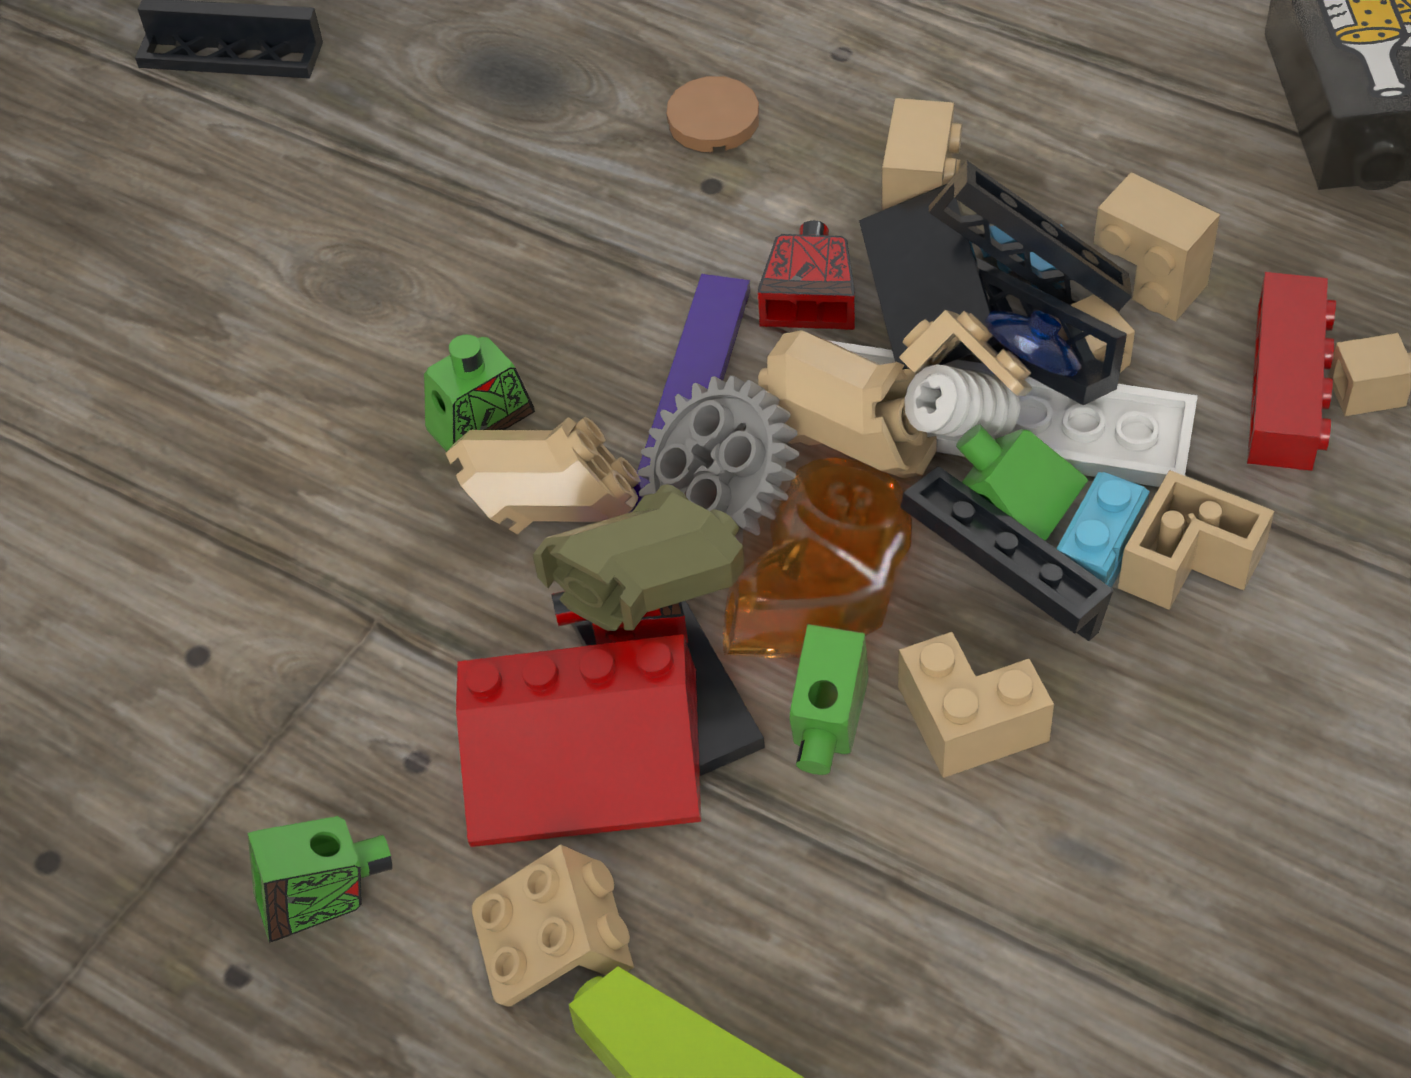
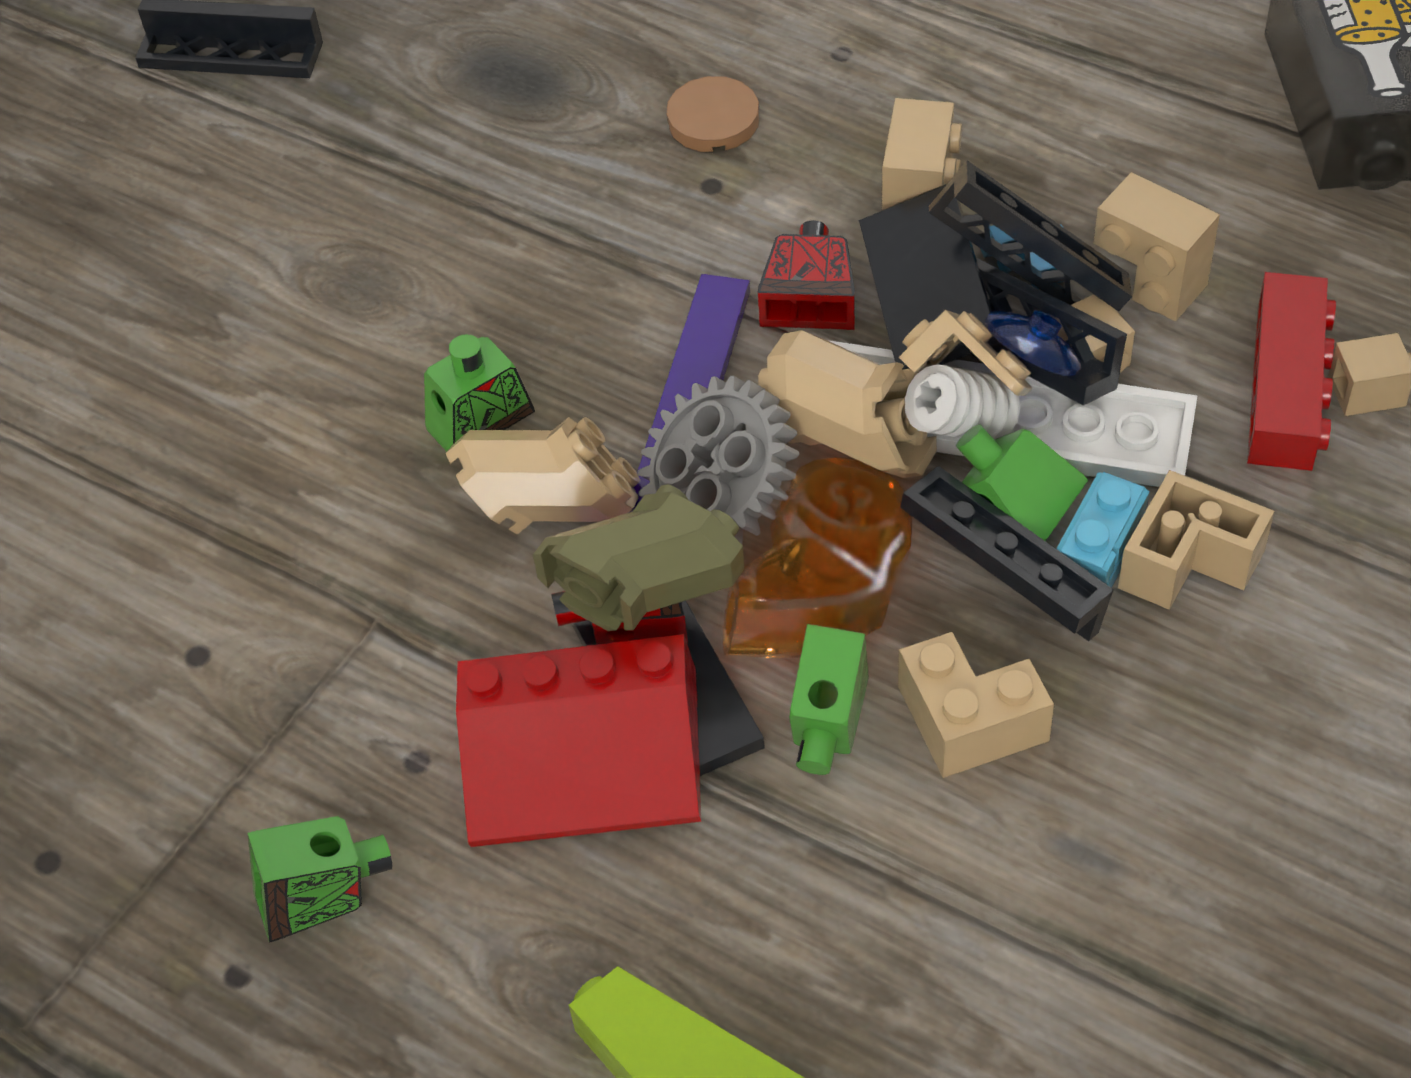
tan bracket [472,845,634,1007] -> none

